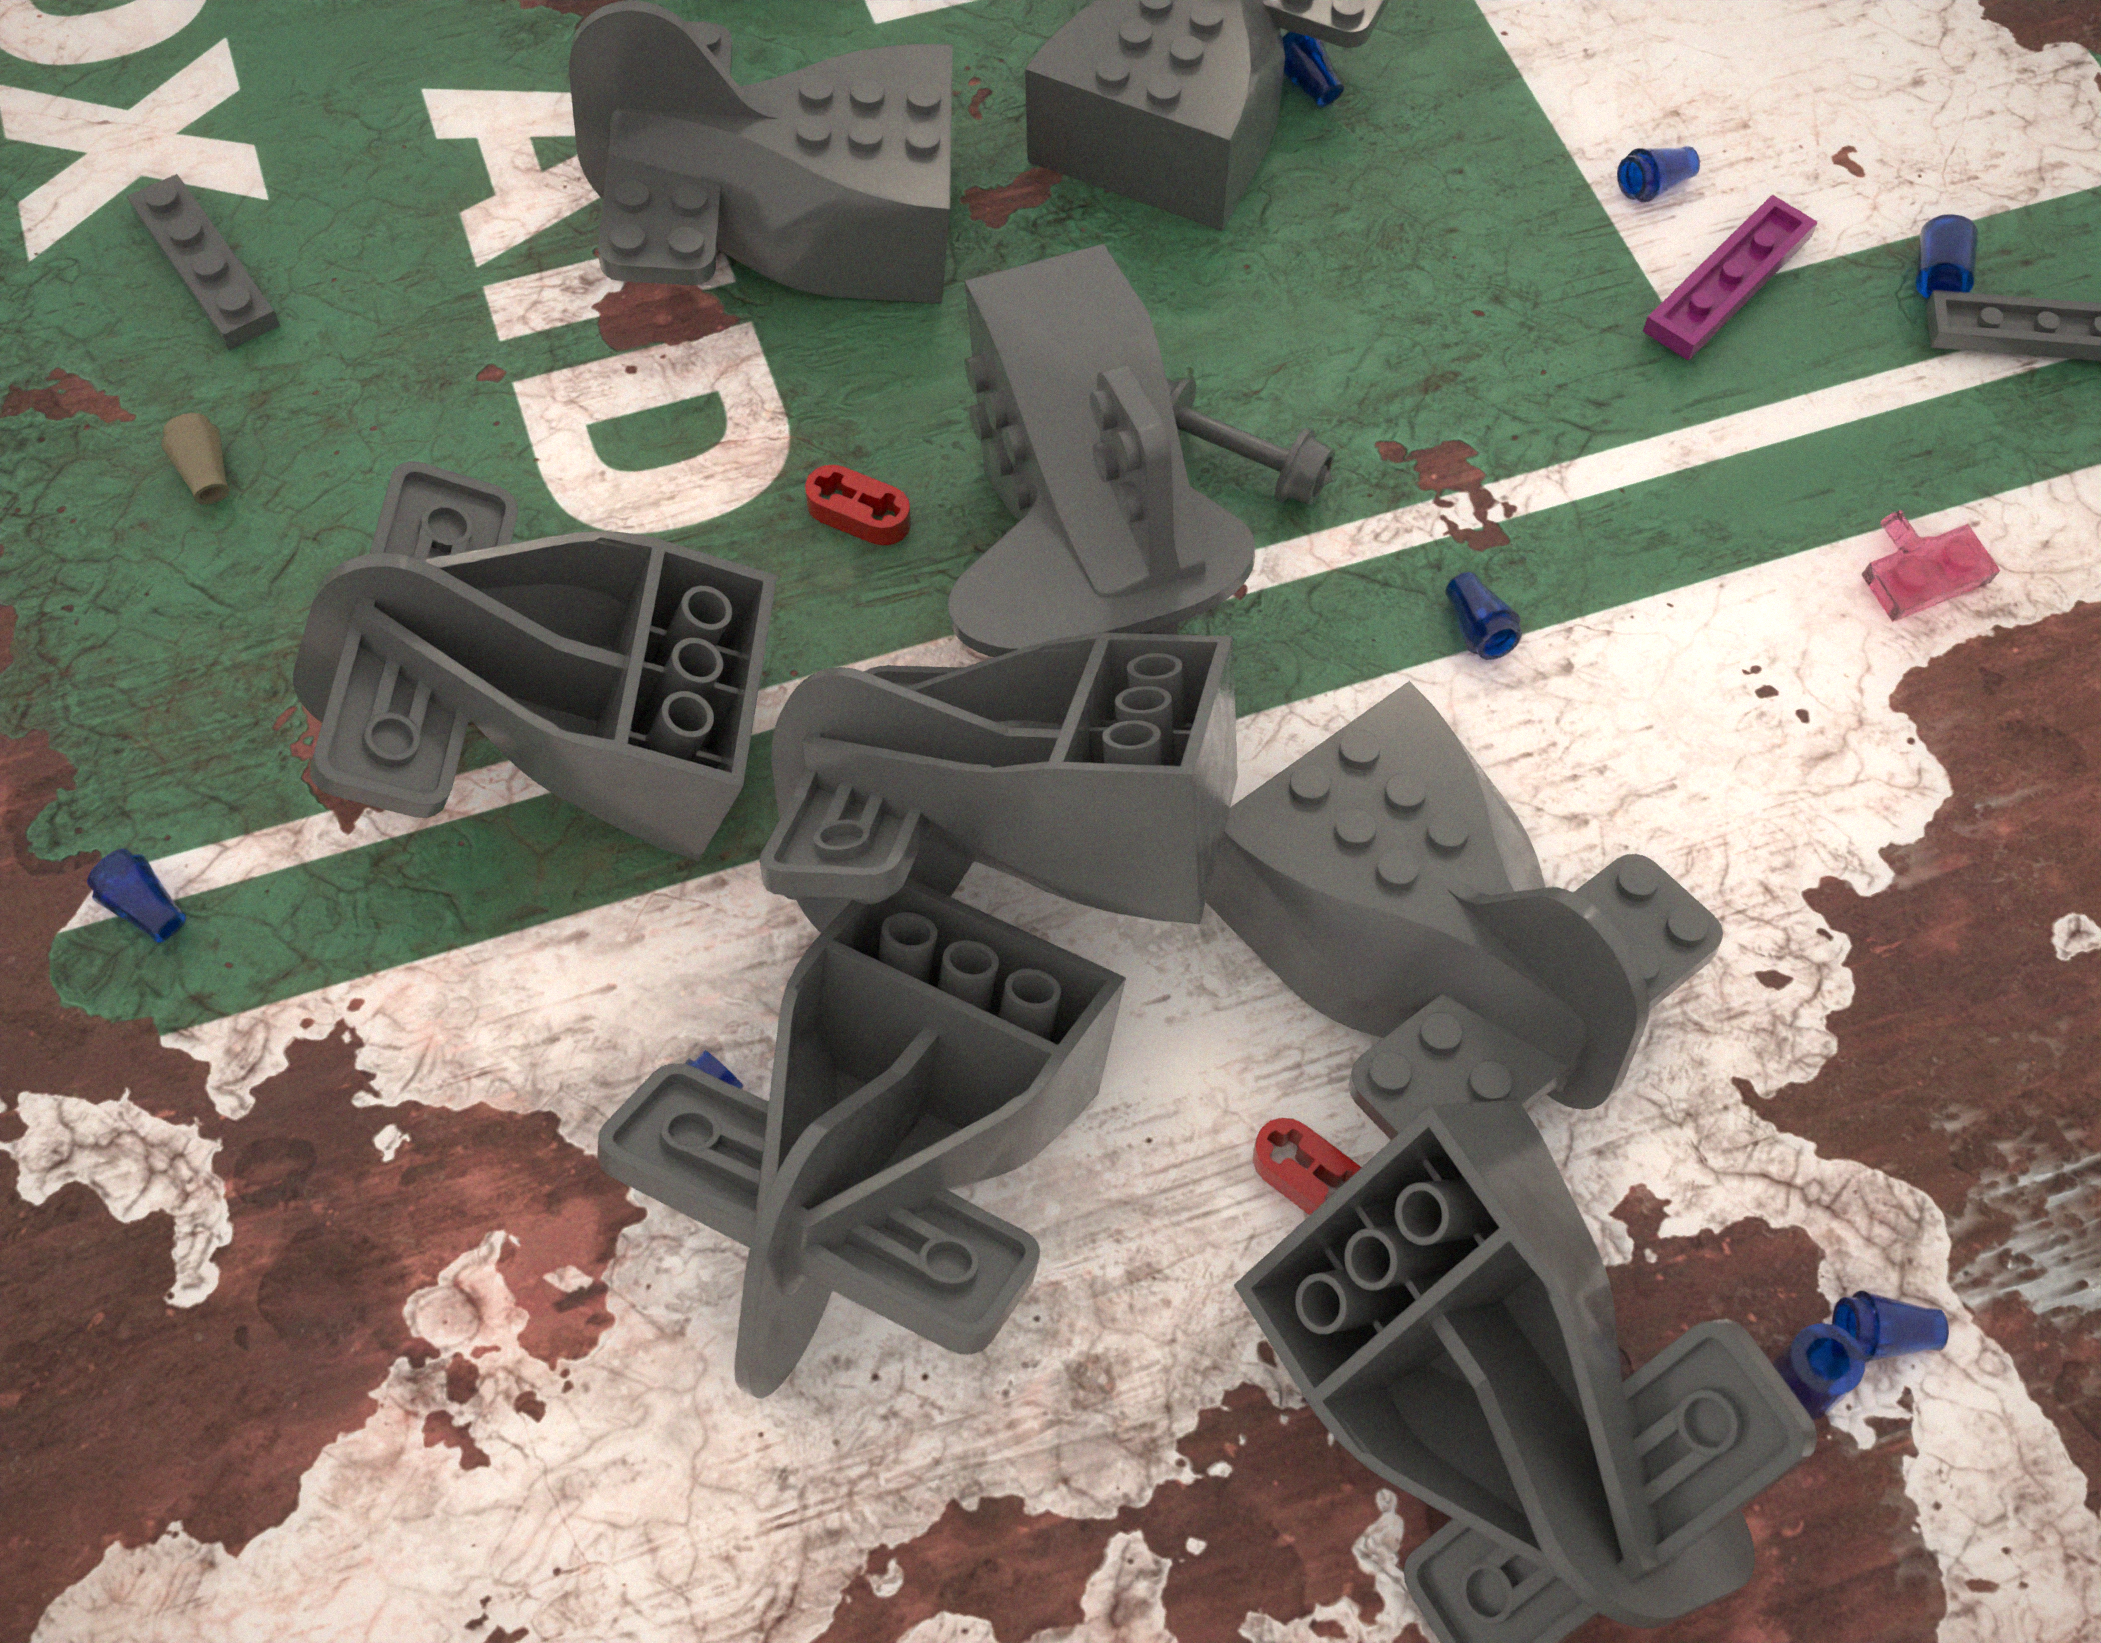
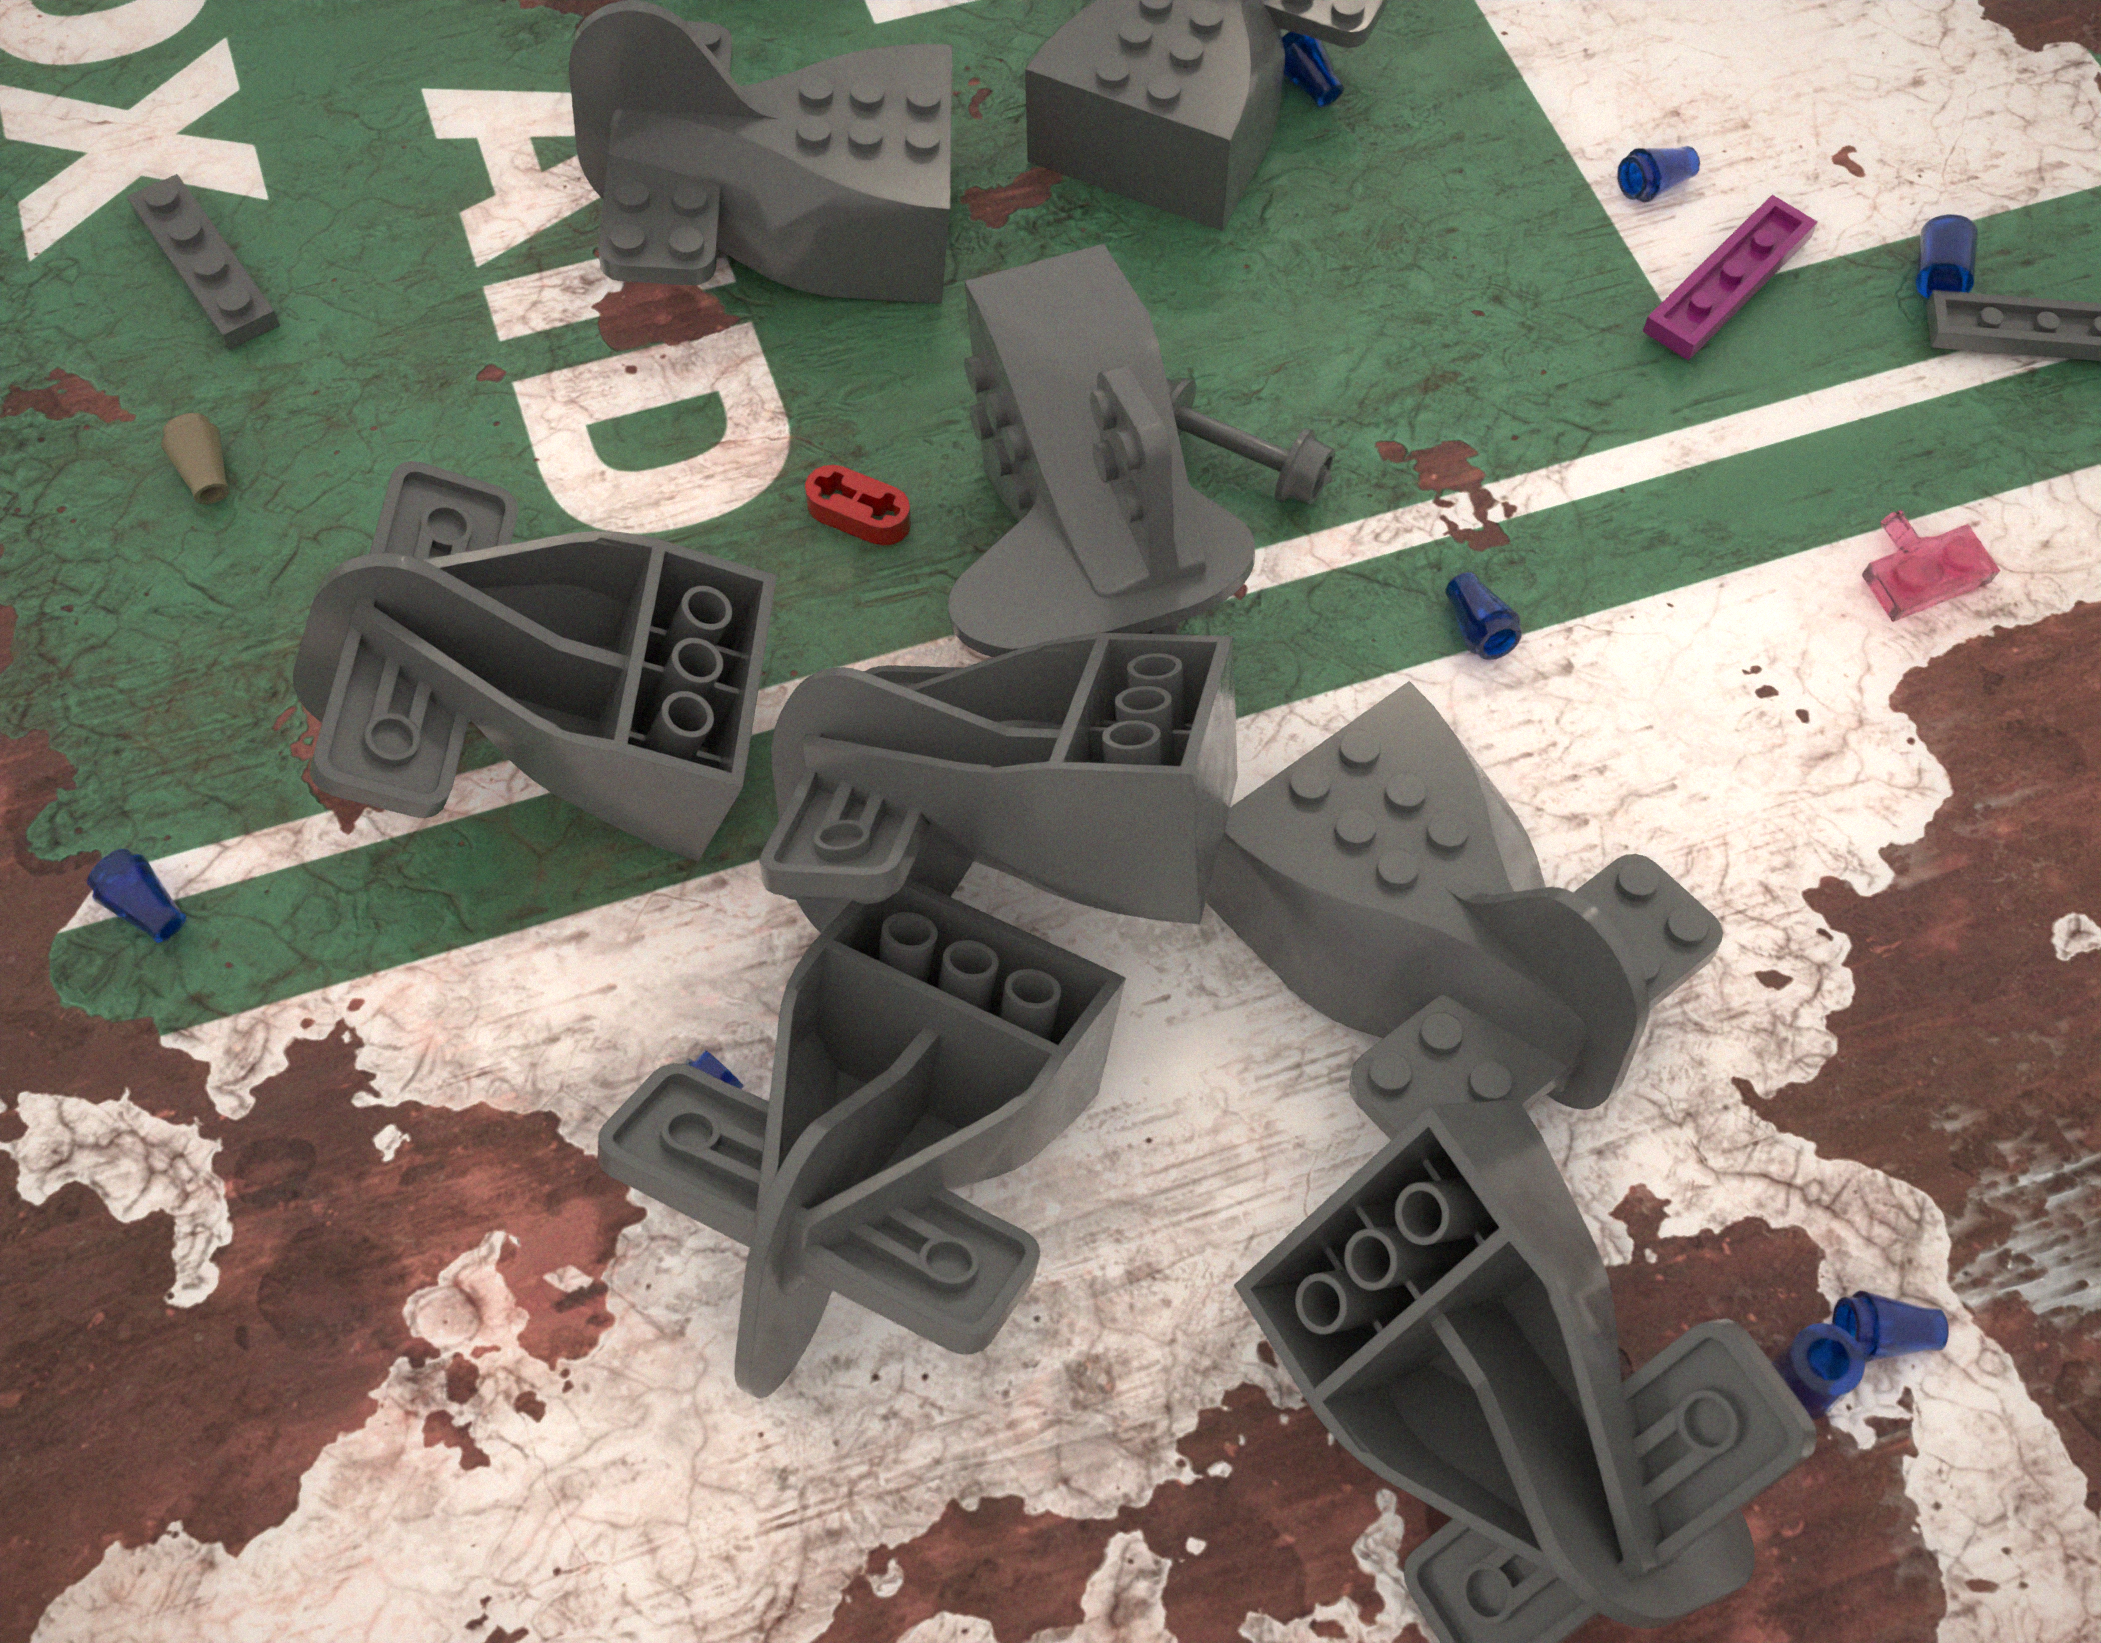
red beam [1253,1118,1361,1215] -> none

